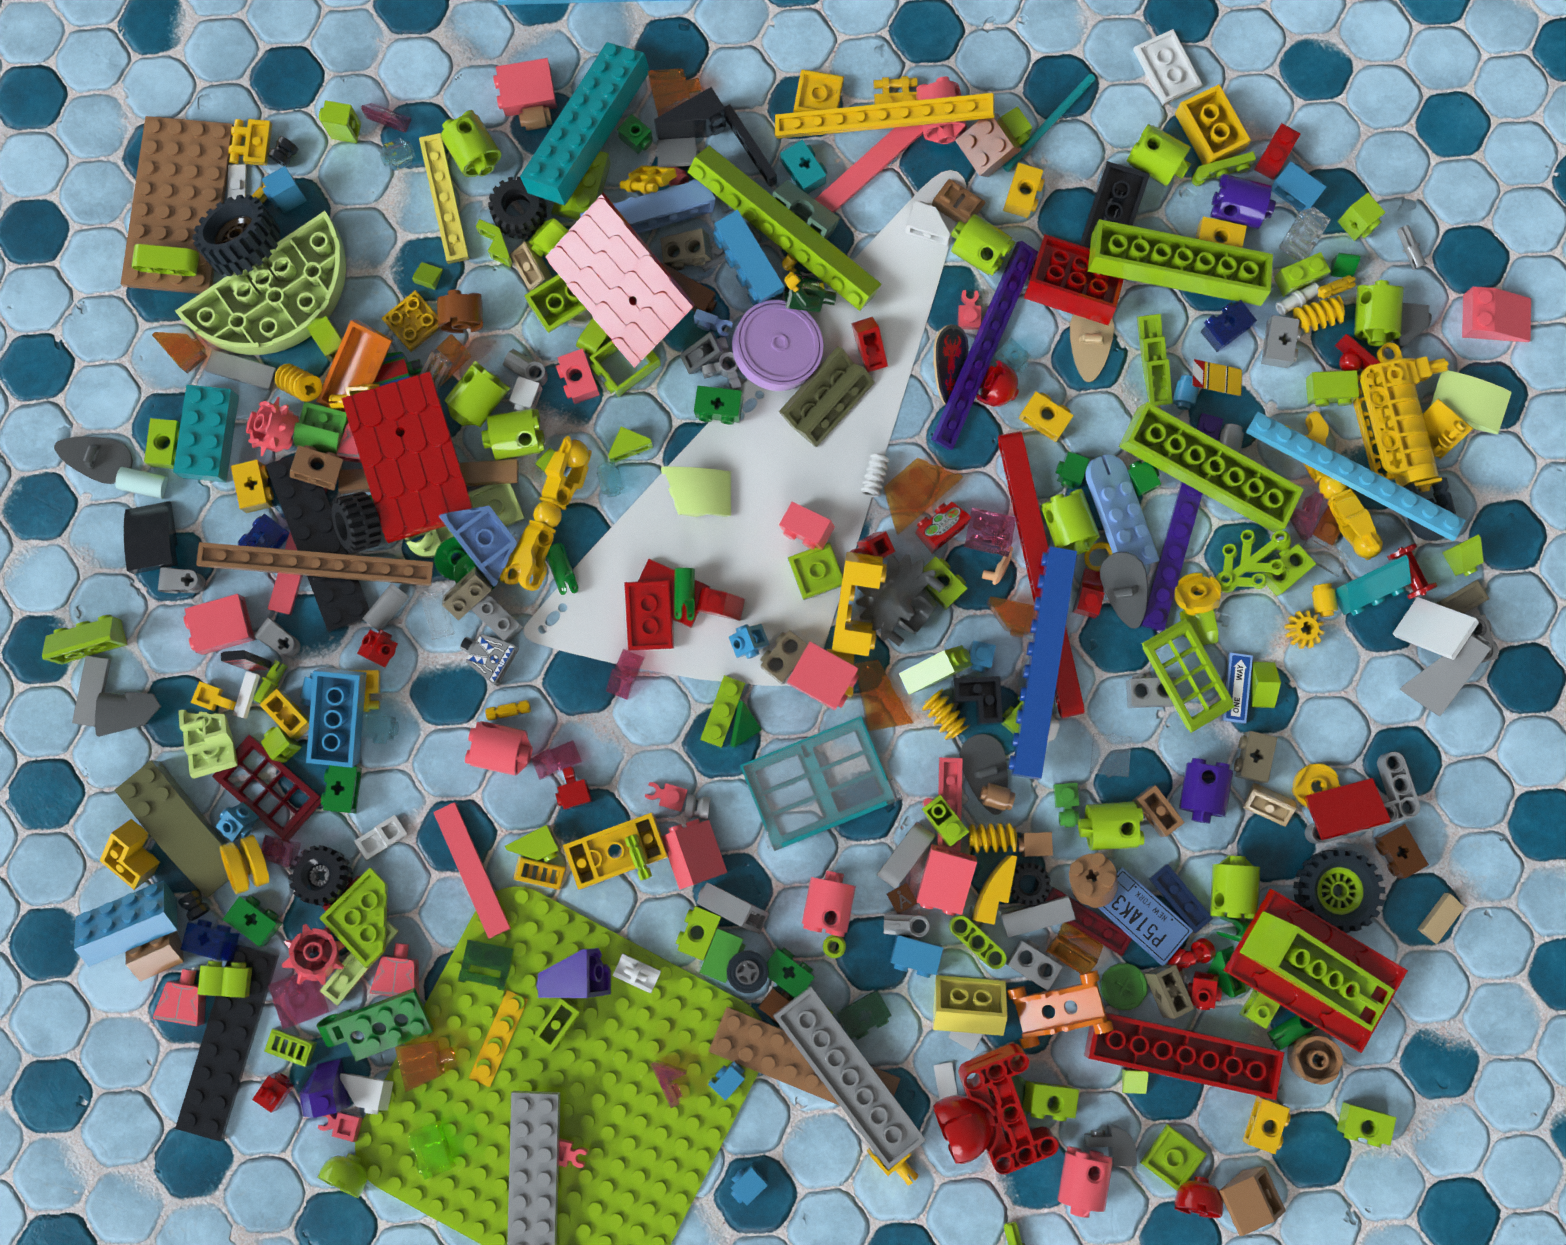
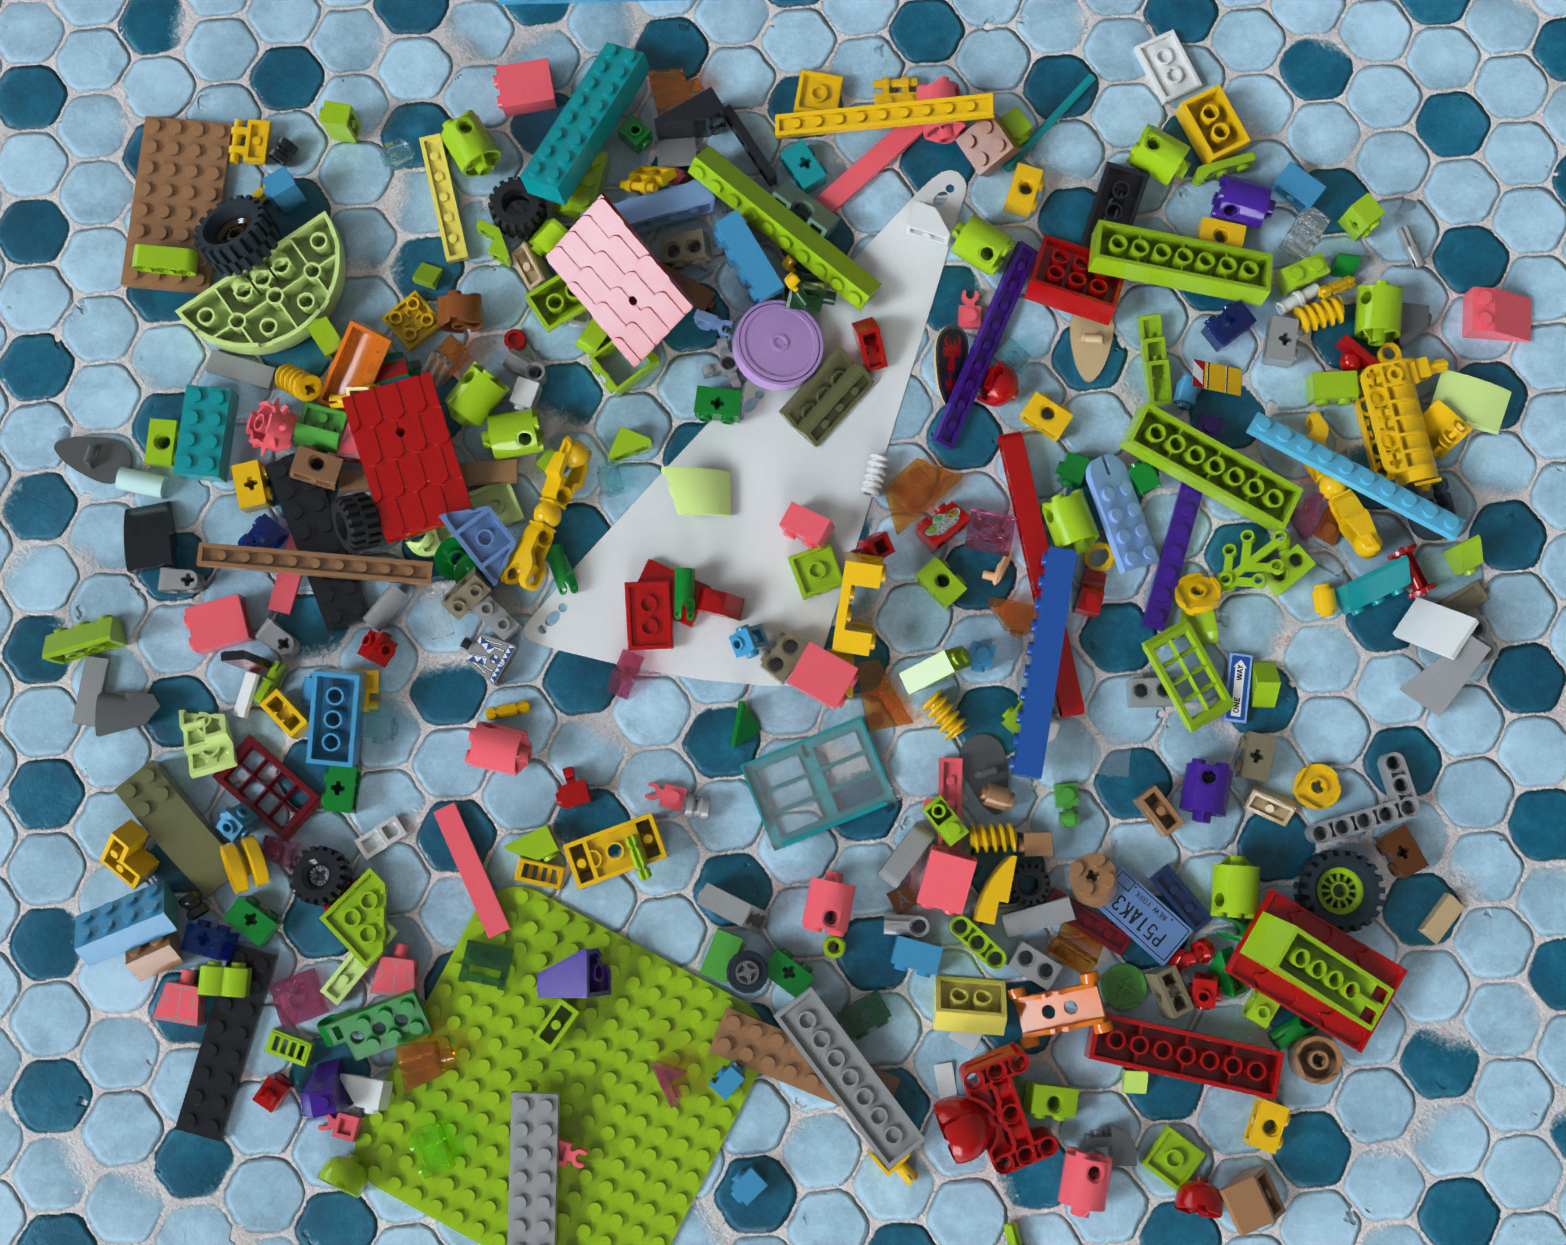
clear orange slope [152,332,208,373] -> none
yellow plate [191,681,236,711] -> none
white piece [227,164,247,200] -> none
lime slope [261,726,302,763] -> none
coral brick [282,924,345,985] -> none
clear pink slope [361,103,411,133] -> none
yellow plate [469,990,528,1087] -> none
medium nougat brick [519,105,552,131] -> none
clear pink slope [531,740,582,780] -> none
coral brick [556,348,600,404] -> none
white hips [612,954,661,993] -> none
coral brick [661,819,728,890] -> none
lime brick [675,906,722,961] -> none
dark grey slope [680,332,723,374] -> none
lime plate [700,675,746,748] -> none
reddish brown brick [758,987,794,1023] -> none
dark grey piece [856,554,945,646] -> none
medium nougat piece [931,179,986,224] -> none
black brick [951,676,1003,725] -> none
lime cylinder [1078,802,1144,851] -> none
dark grey shield [1100,552,1147,629] -> none
light grey brick [1219,424,1244,453] -> none
red brick [1254,123,1301,180] -> none
yellow gear [1284,610,1325,649] -> none
red tile [1304,778,1391,841] -> none
lime brick [1337,1102,1396,1148] -> none
none -> red tile [504,329,527,352]

